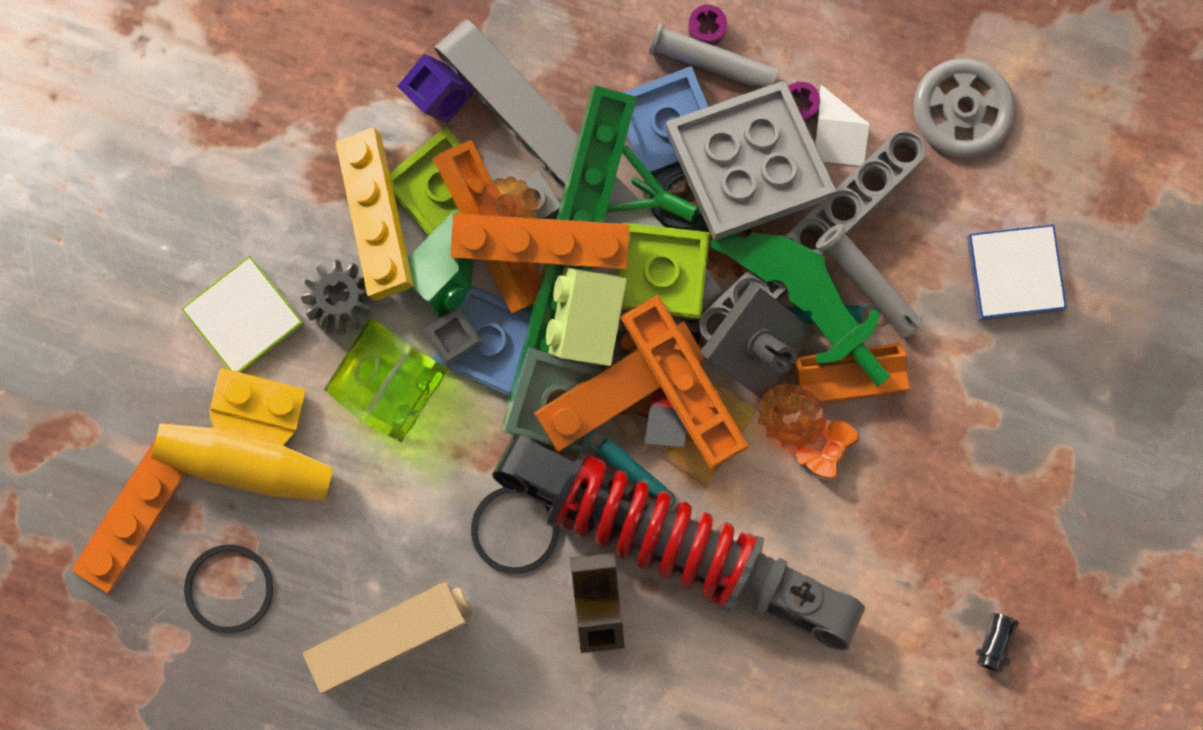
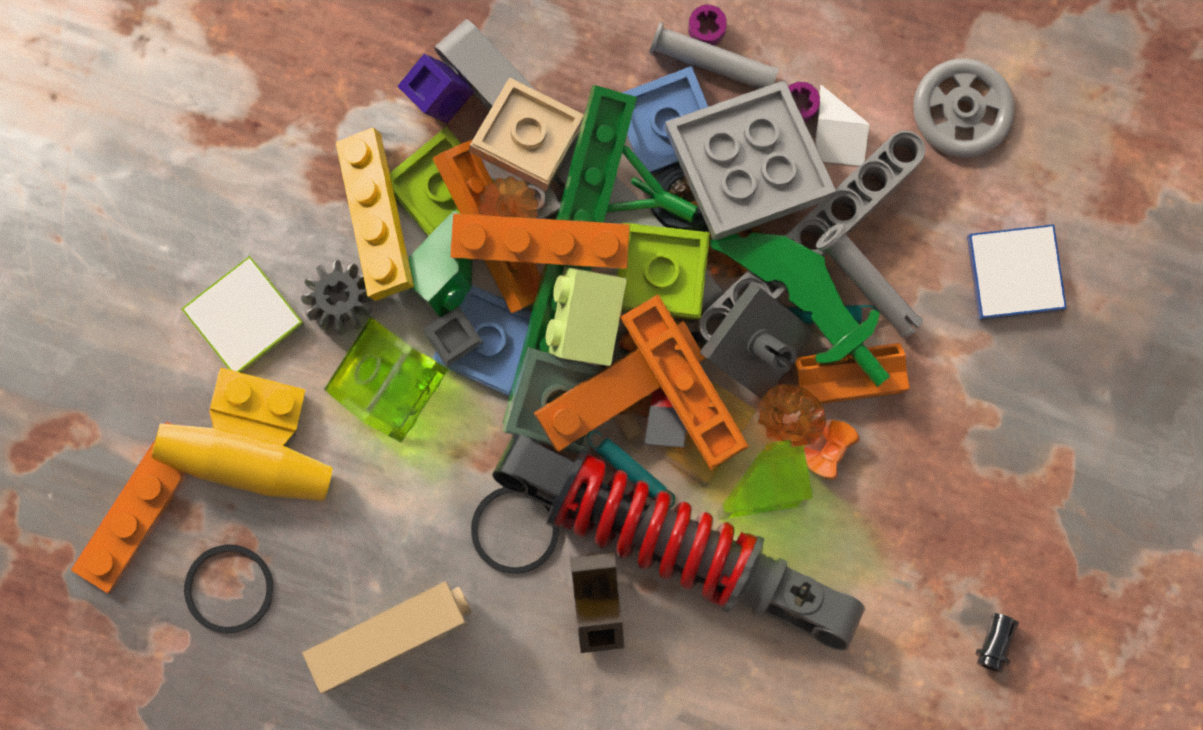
none -> tan tile [469,77,584,191]
none -> clear neon green slope [717,440,813,520]

